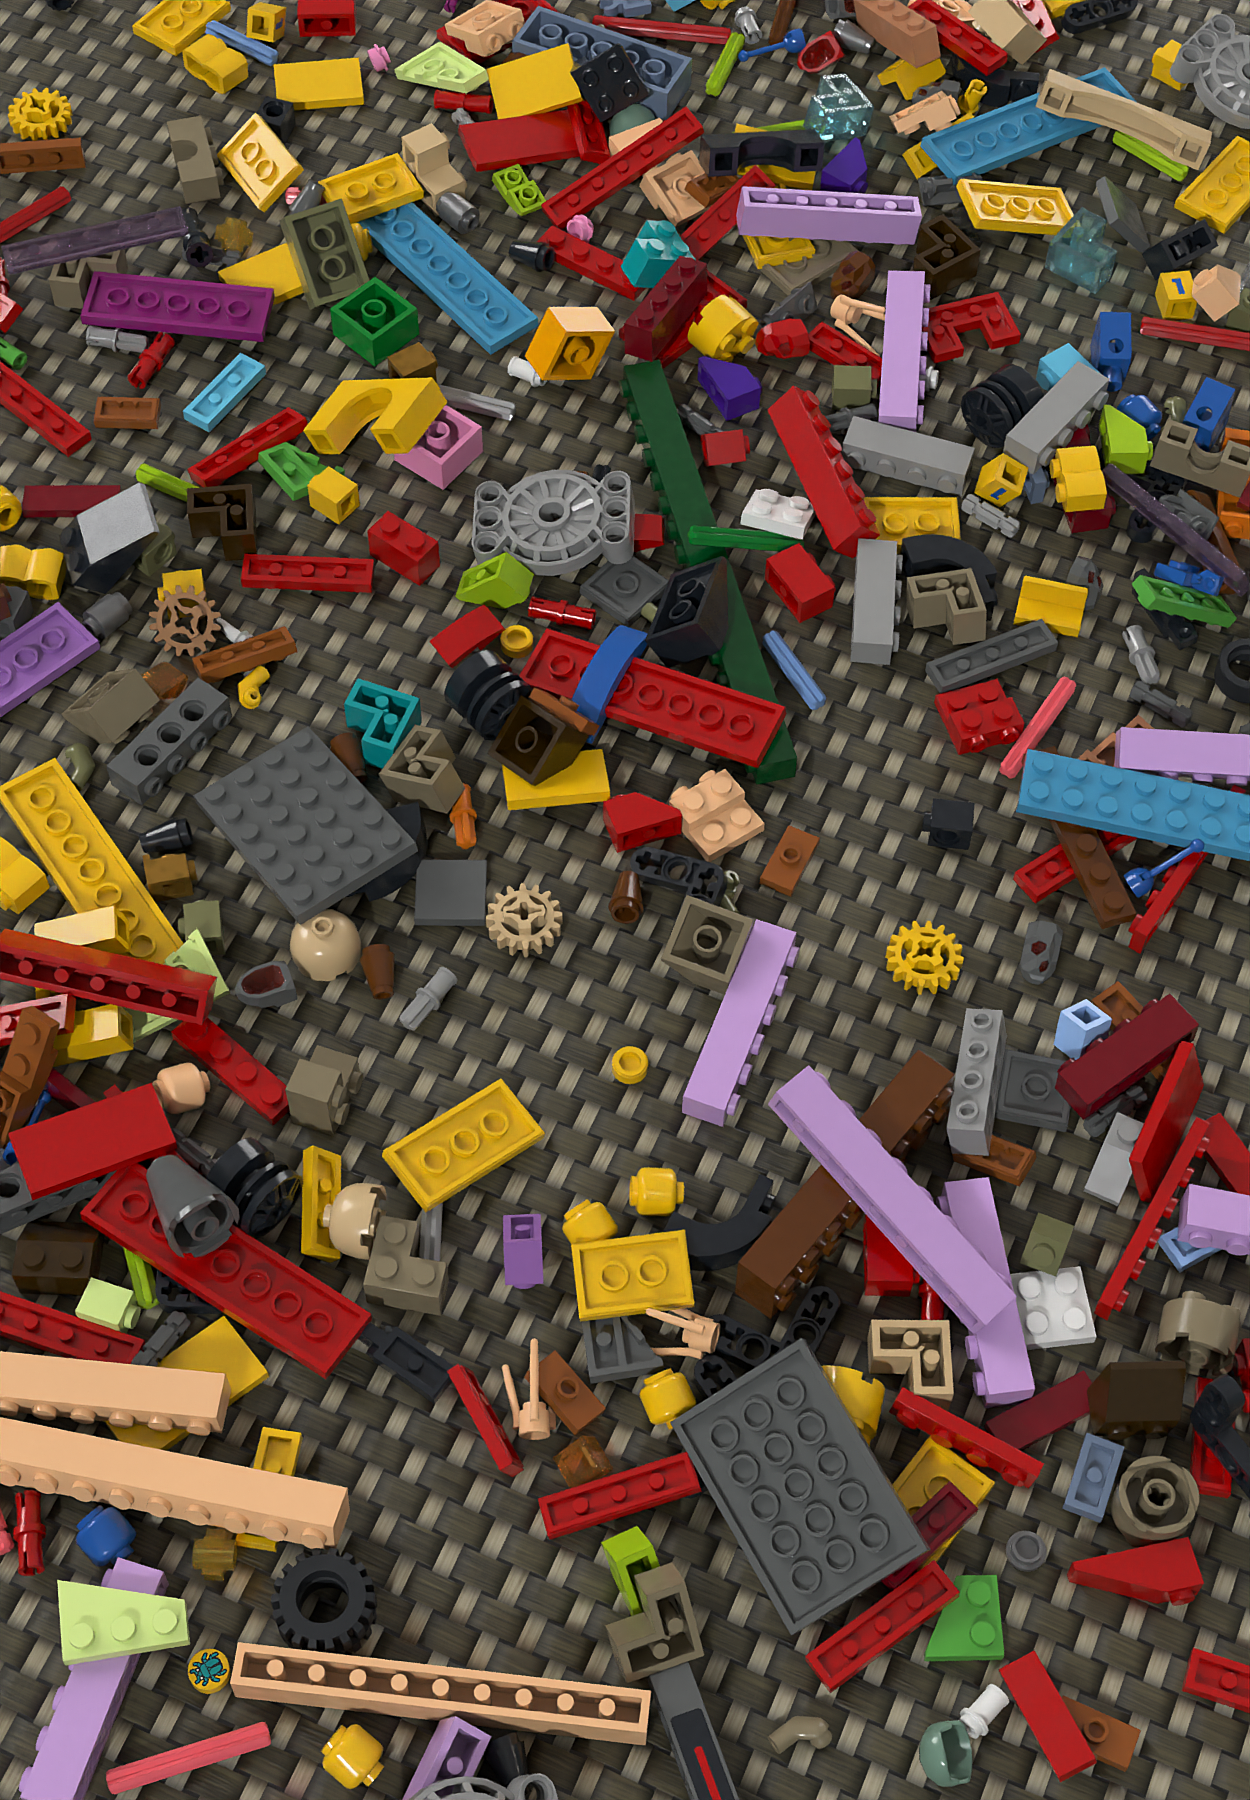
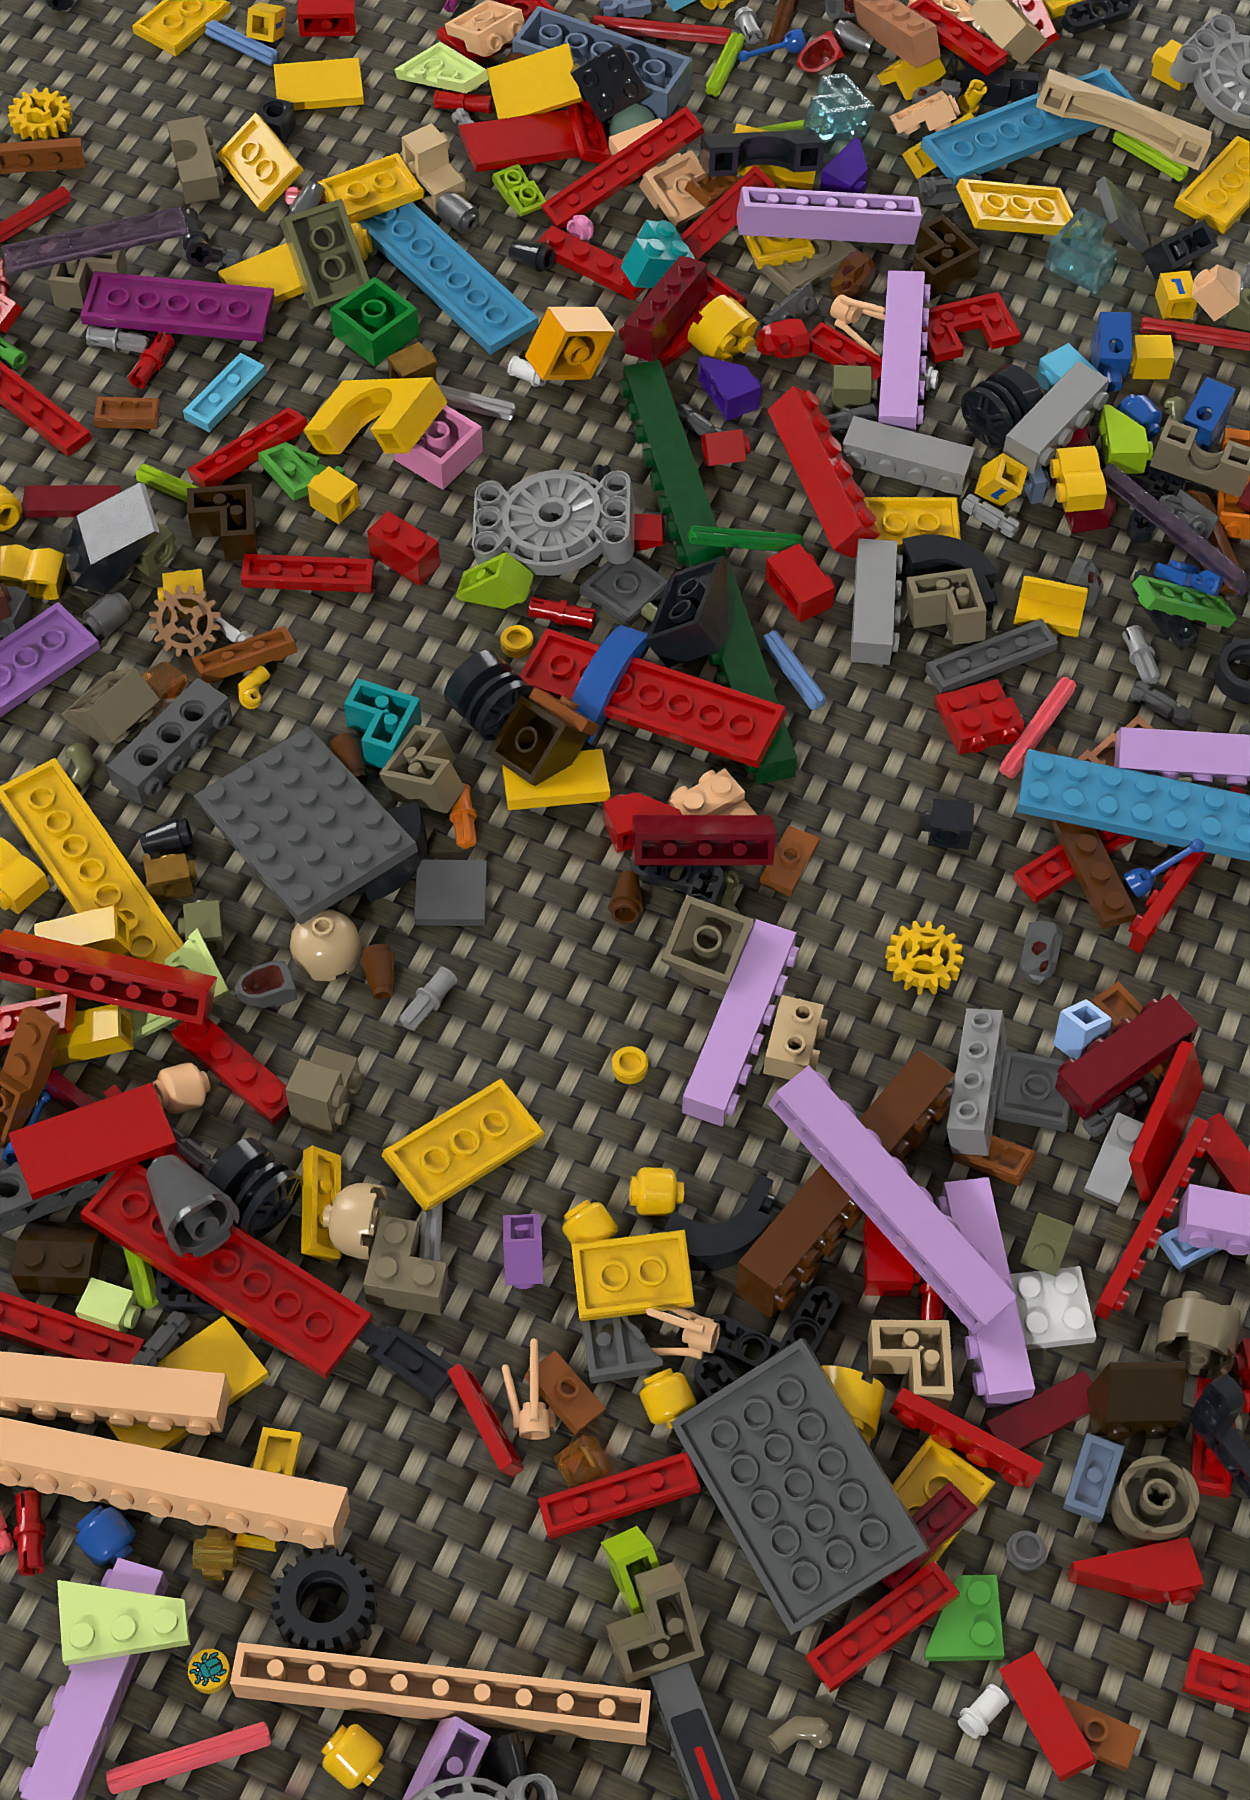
yellow brick [182,34,249,94] -> none
clear yellow gear [214,217,254,253] -> none
bright pink plate [367,44,391,72] -> none
red slope [429,604,506,668] -> none
tan gear [486,883,563,957] -> none
white plate [740,489,816,539] -> none
sand green hair [919,1720,973,1787] -> none
none -> dark red brick [631,815,776,865]
none -> tan brick [763,995,828,1080]
none -> yellow brick [1130,335,1174,379]

